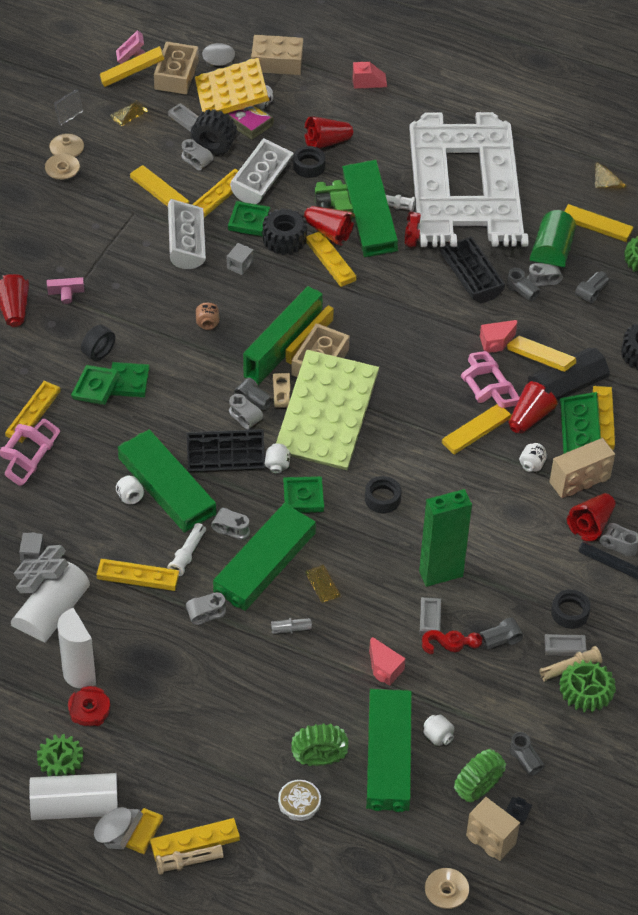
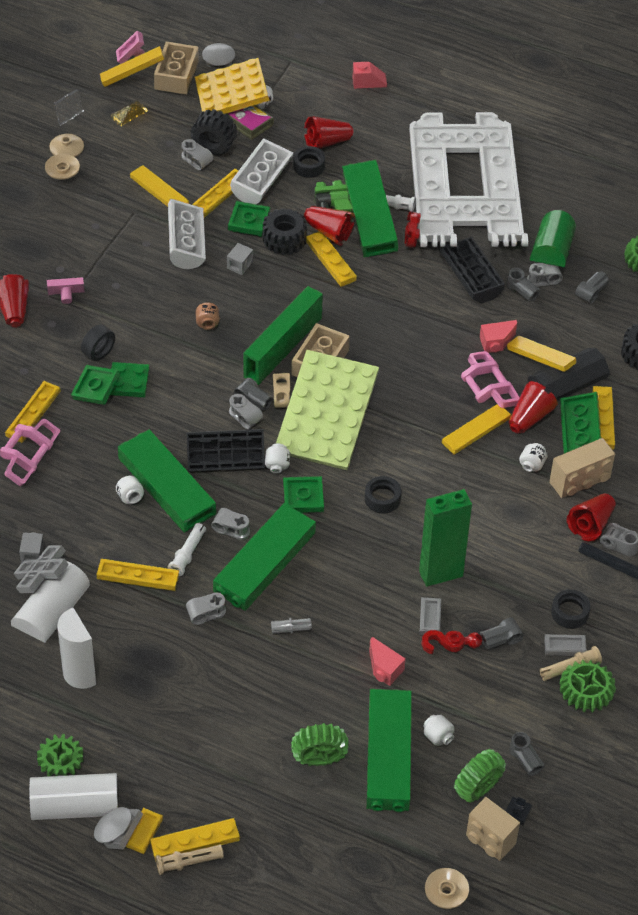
red plate [68,686,110,726] -> none
light grey tile [168,103,198,131] -> none
tan brick [251,35,303,75] -> none
tile [278,780,321,821] -> none
yellow tile [286,305,334,364] -> none
clear yellow slope [305,564,340,603] -> none
yellow tile [565,204,633,242] -> none
clear yellow slope [595,162,627,188] -> none

